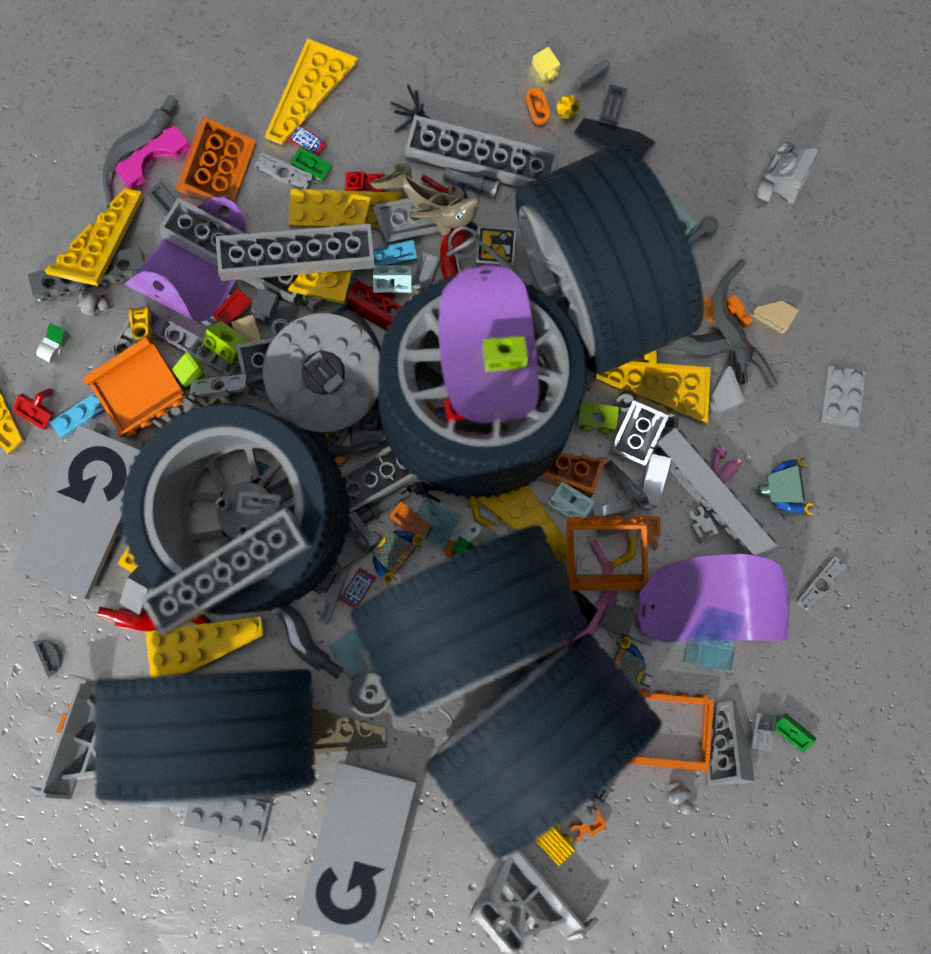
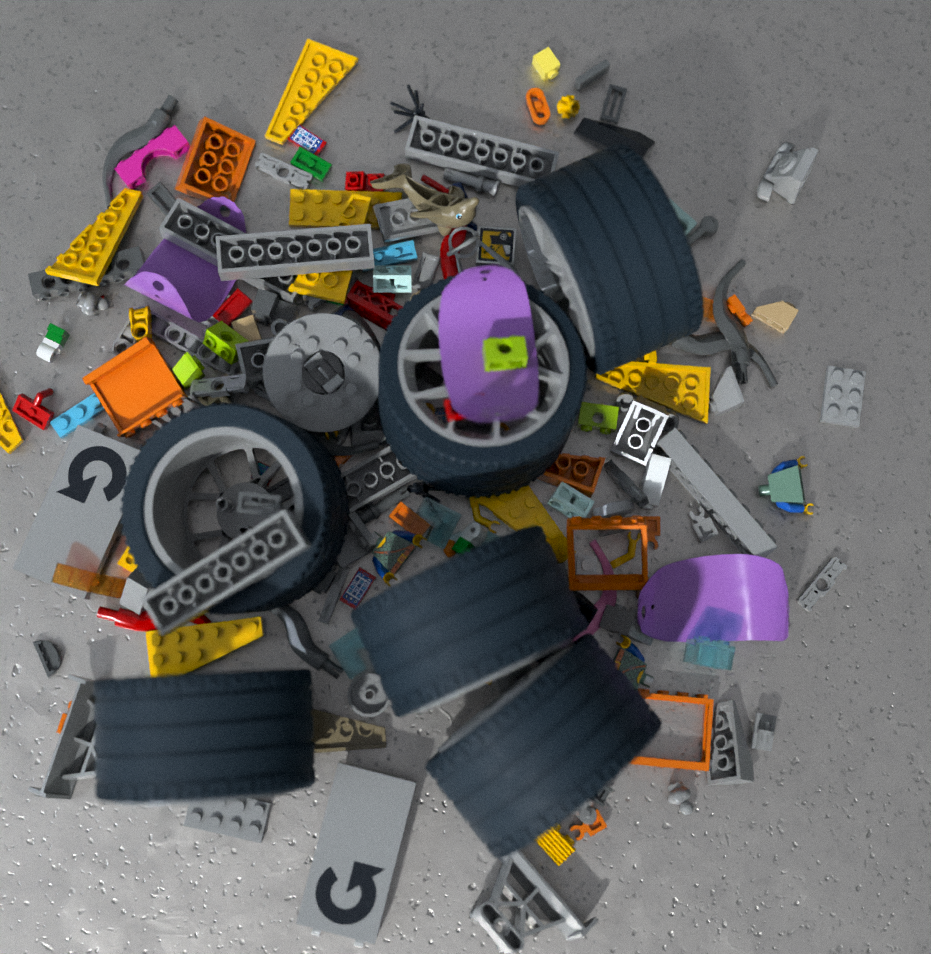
bright pink plant [712,445,742,484] -> none
green plate [775,713,816,753] -> none
none -> clear orange slope [51,562,127,598]

